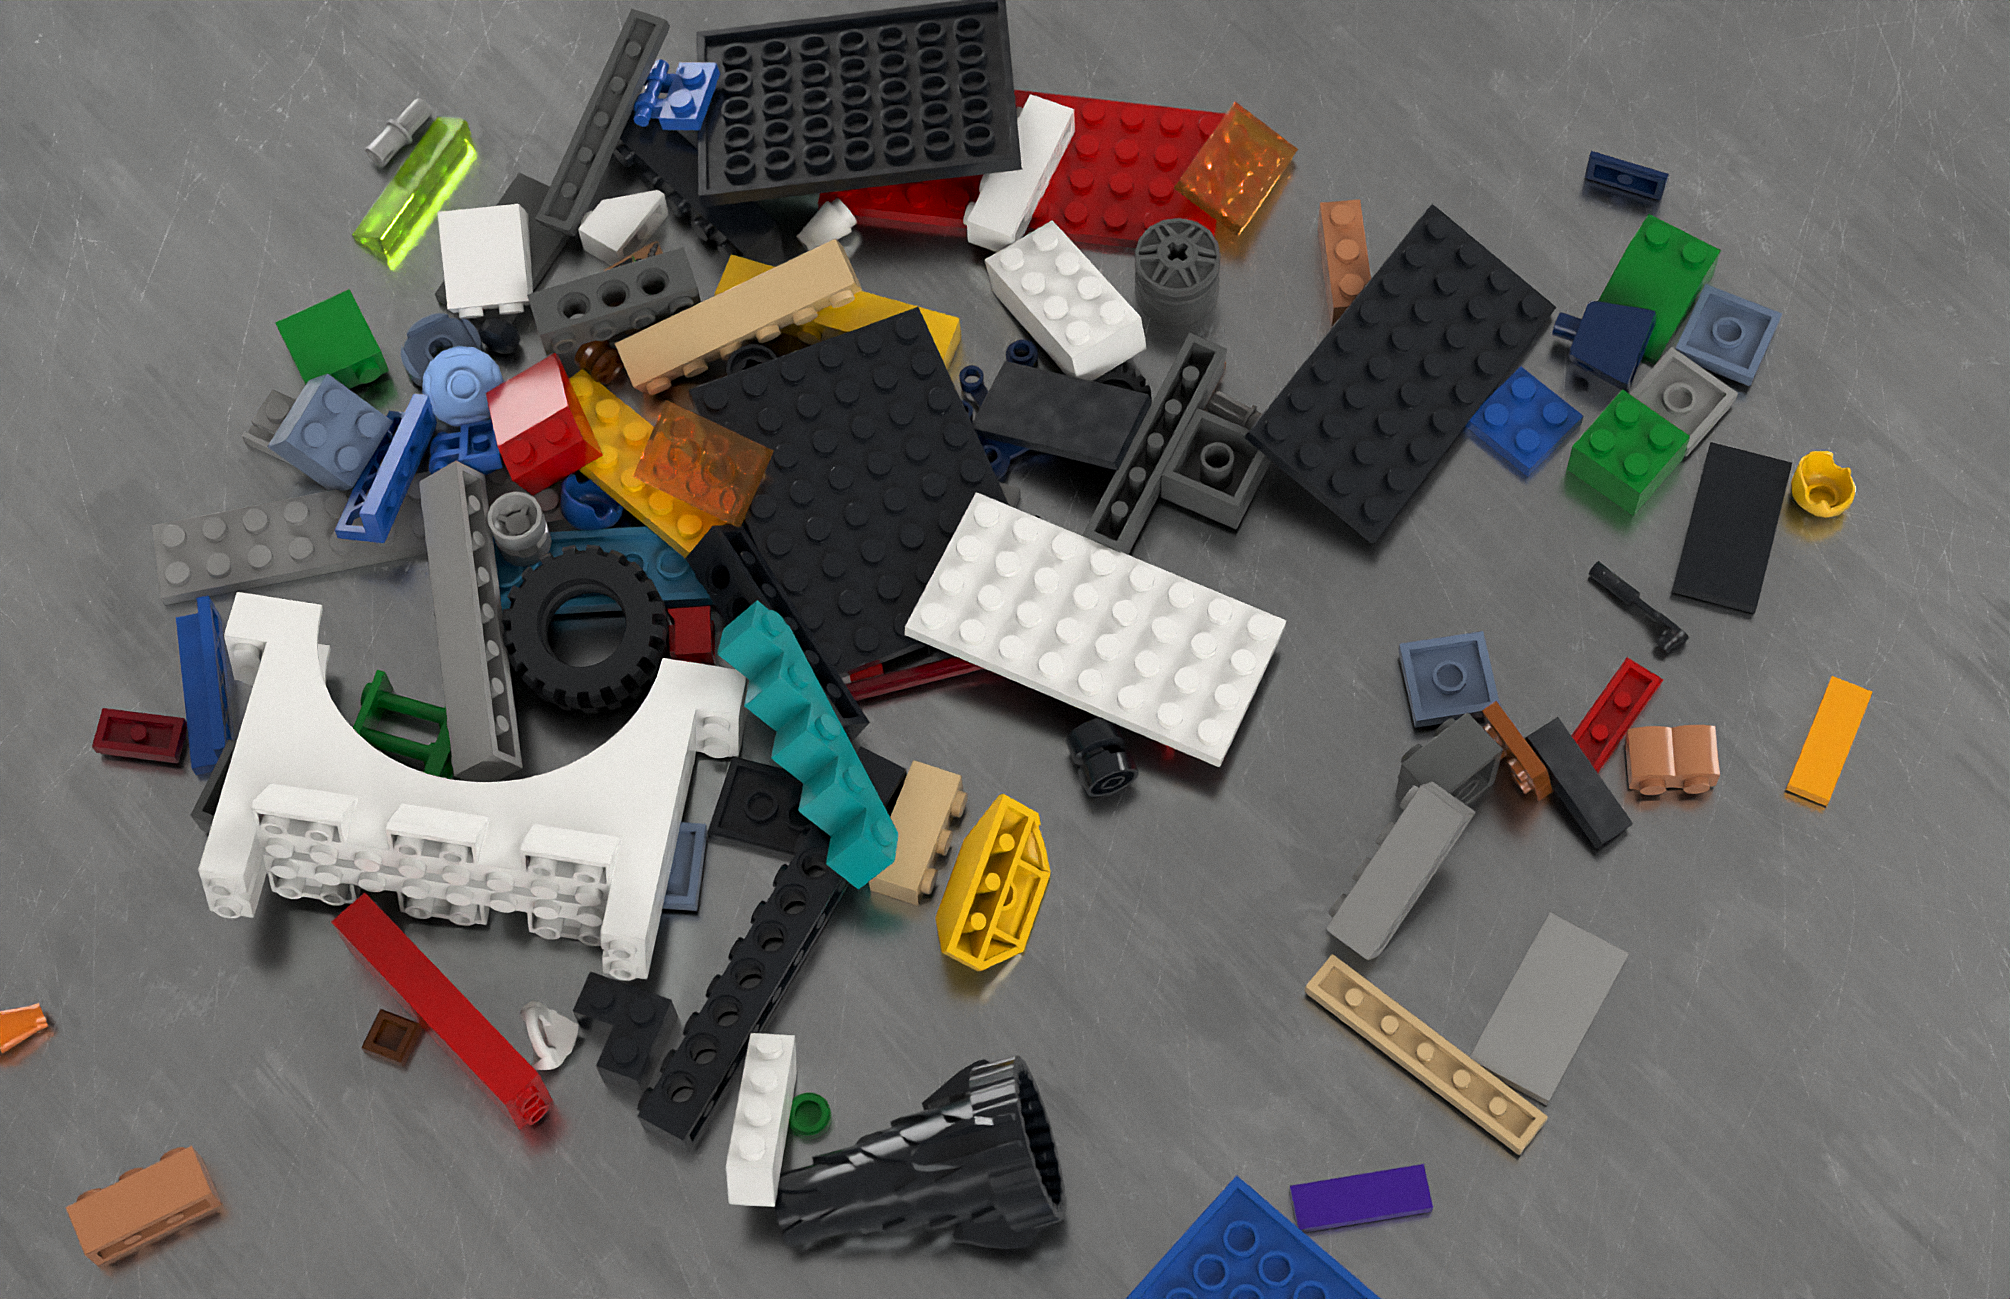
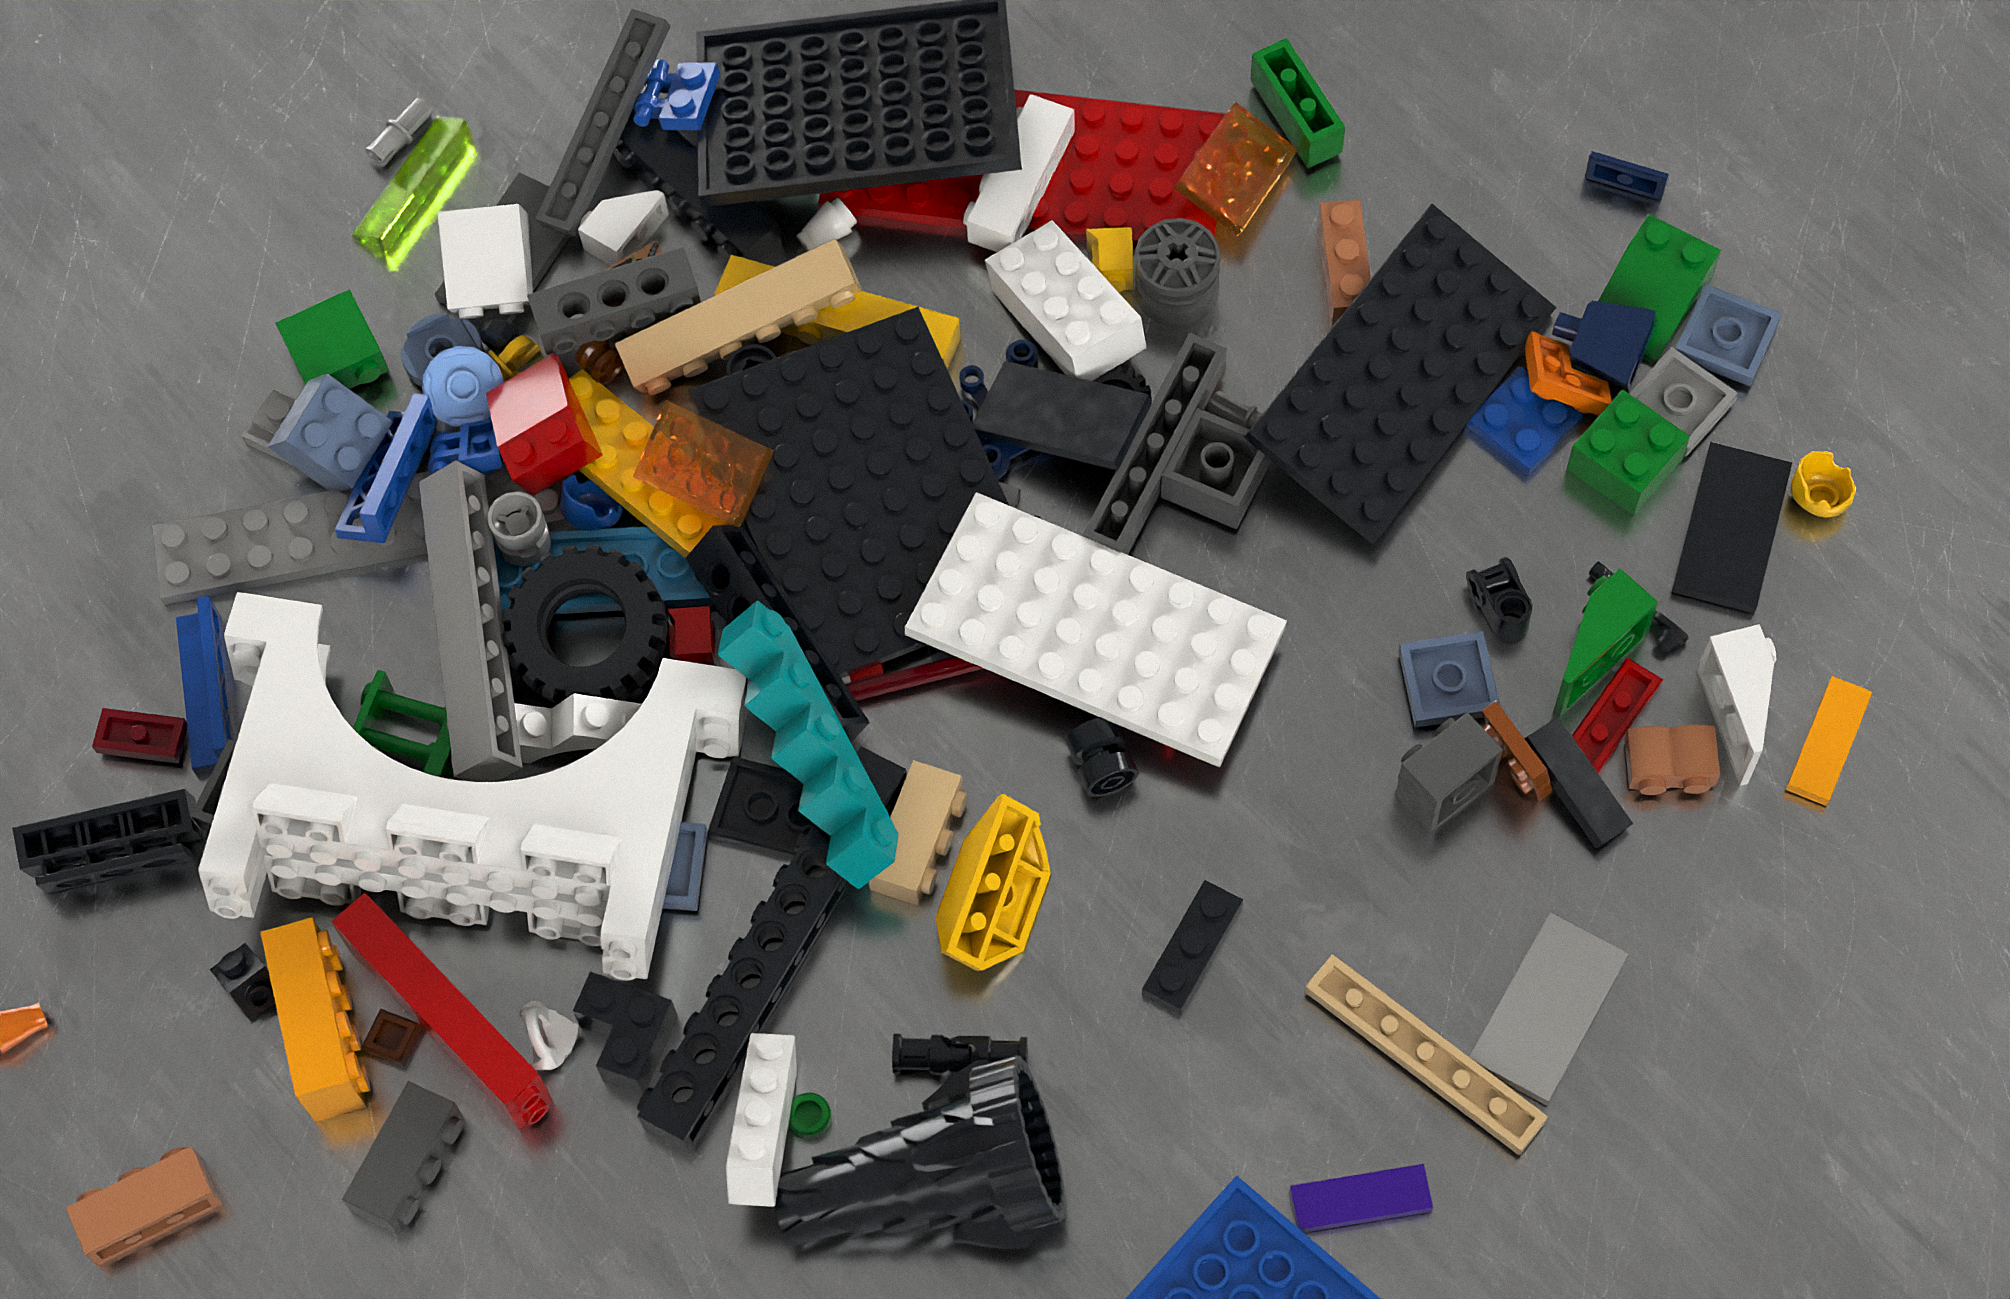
light grey brick [1326,781,1475,960] -> none
none -> black brick [12,788,203,893]
none -> black bracket [209,943,275,1020]
none -> light orange brick [260,917,370,1122]
none -> dark grey brick [342,1081,463,1234]
none -> yellow piece [488,335,542,382]
none -> white arch [514,694,642,764]
none -> black piece [892,1033,1028,1075]
none -> yellow window [1086,227,1134,293]
none -> black plate [1142,880,1243,1015]
none -> green brick [1250,38,1345,168]
none -> black piece [1466,557,1533,643]
none -> orange plate [1524,331,1612,416]
none -> green slope [1553,568,1658,718]
none -> white slope [1697,624,1776,786]

